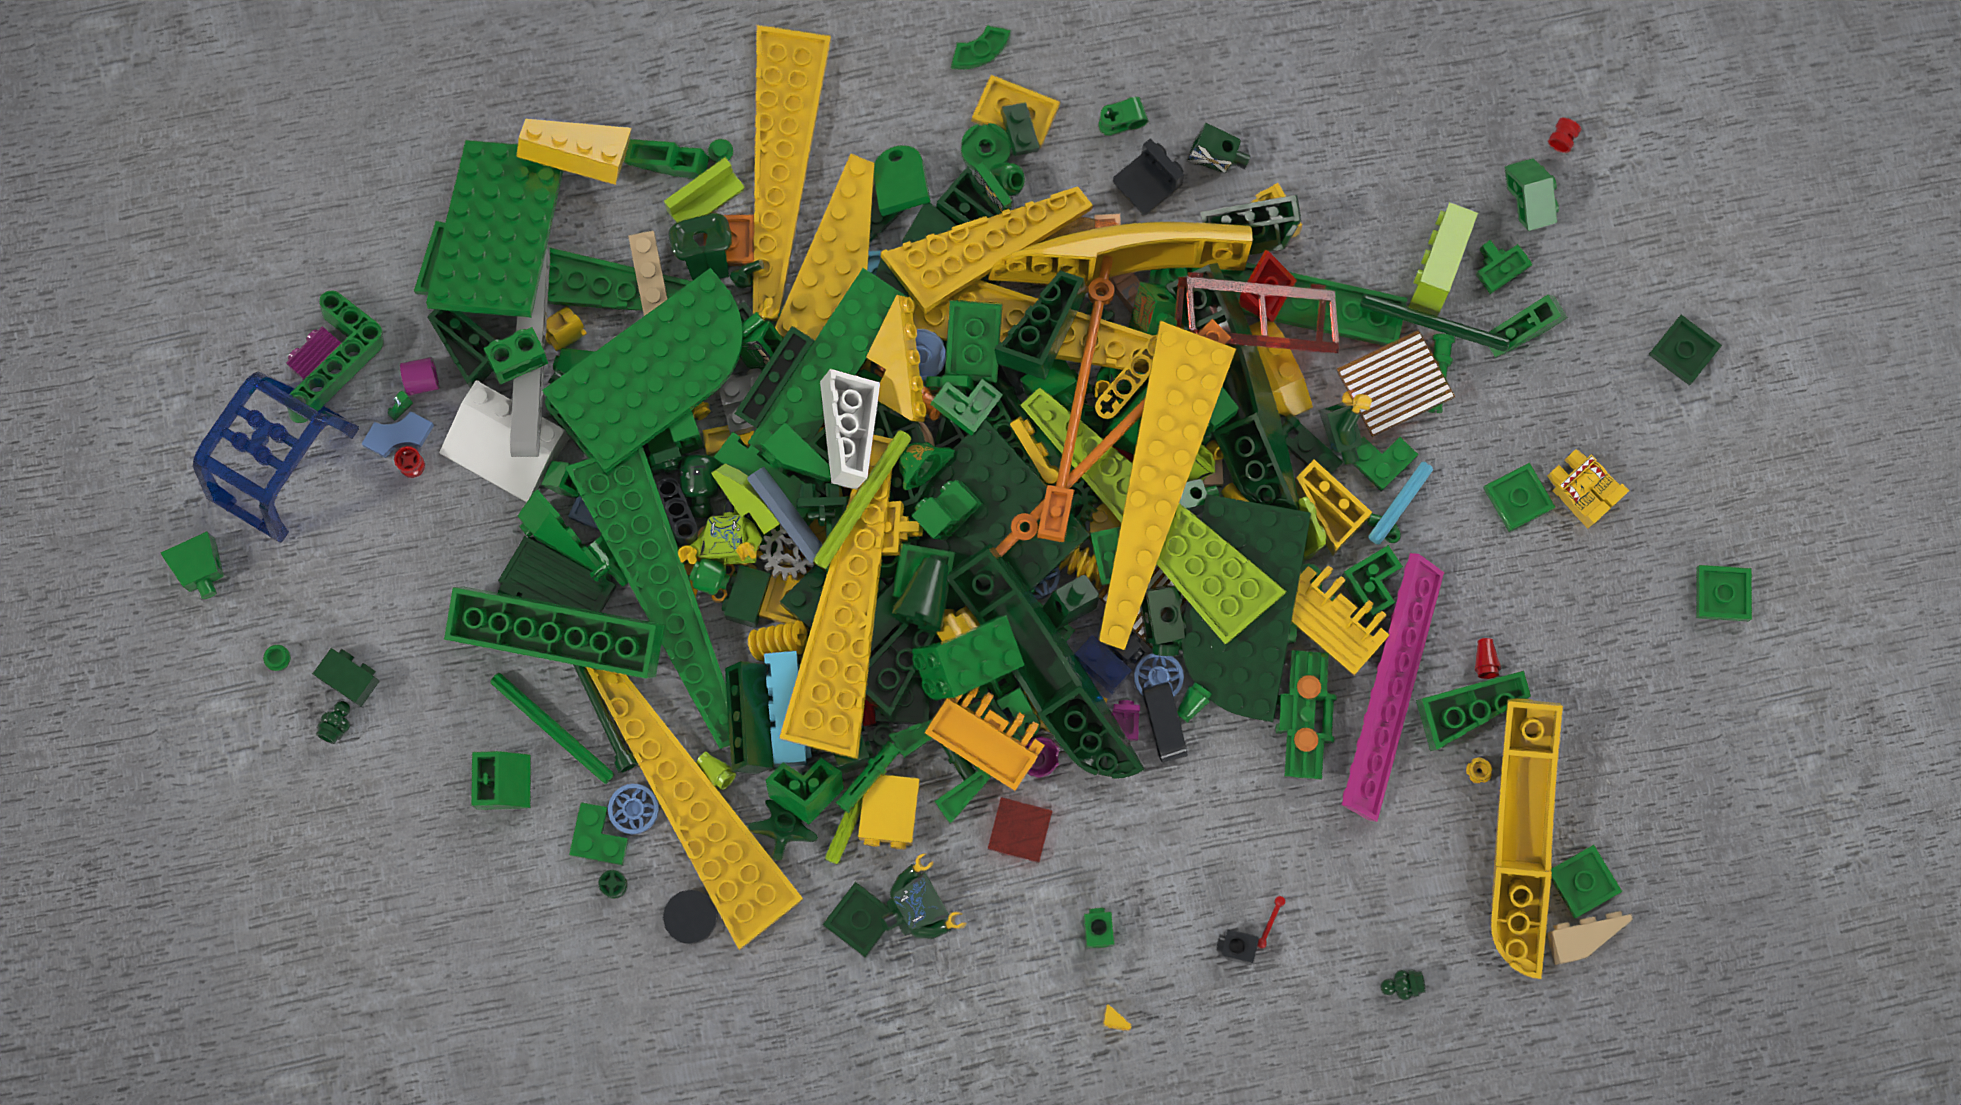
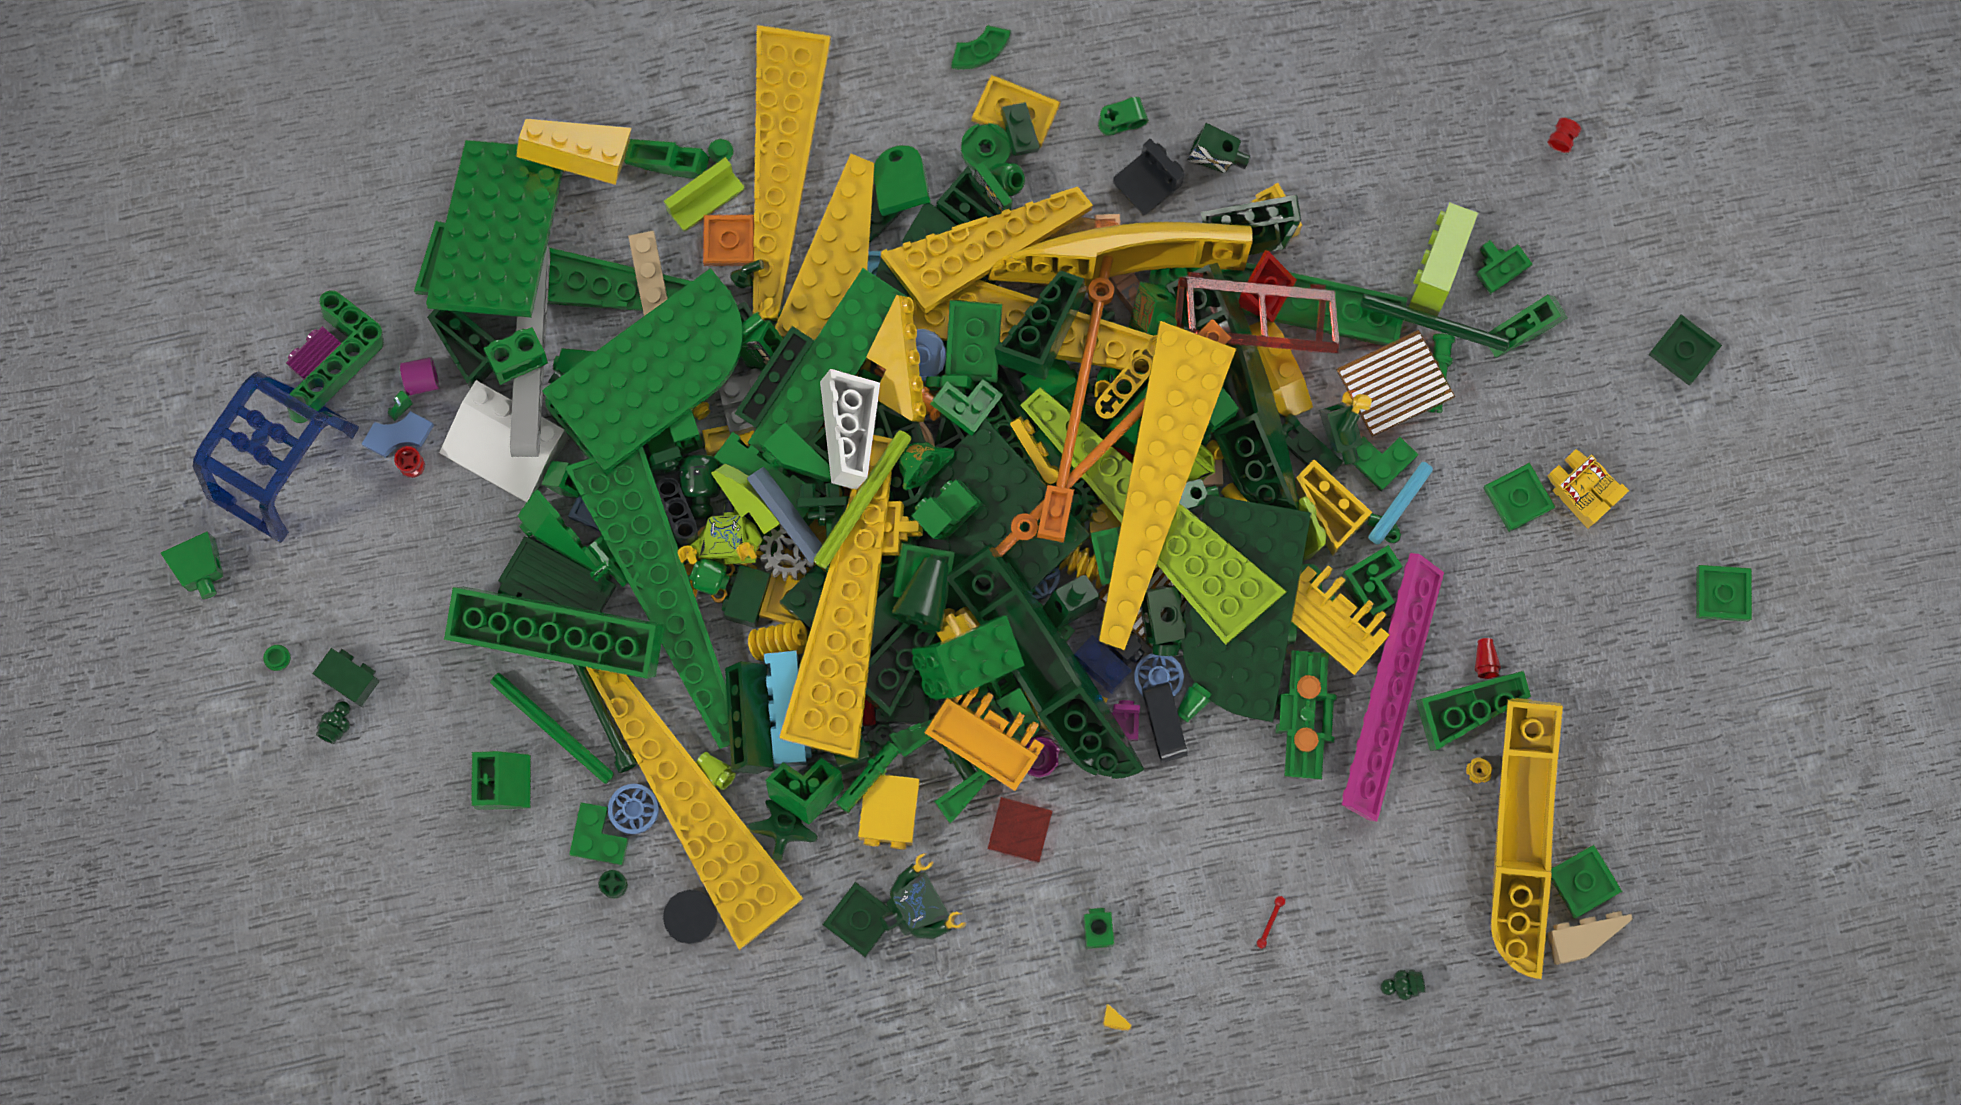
yellow cylinder [546,306,587,351] -> none
dark green piece [668,213,732,281] -> none
lime axle [825,796,863,864] -> none
black brick [1216,929,1259,965] -> none
green brick [1505,158,1559,231] -> none

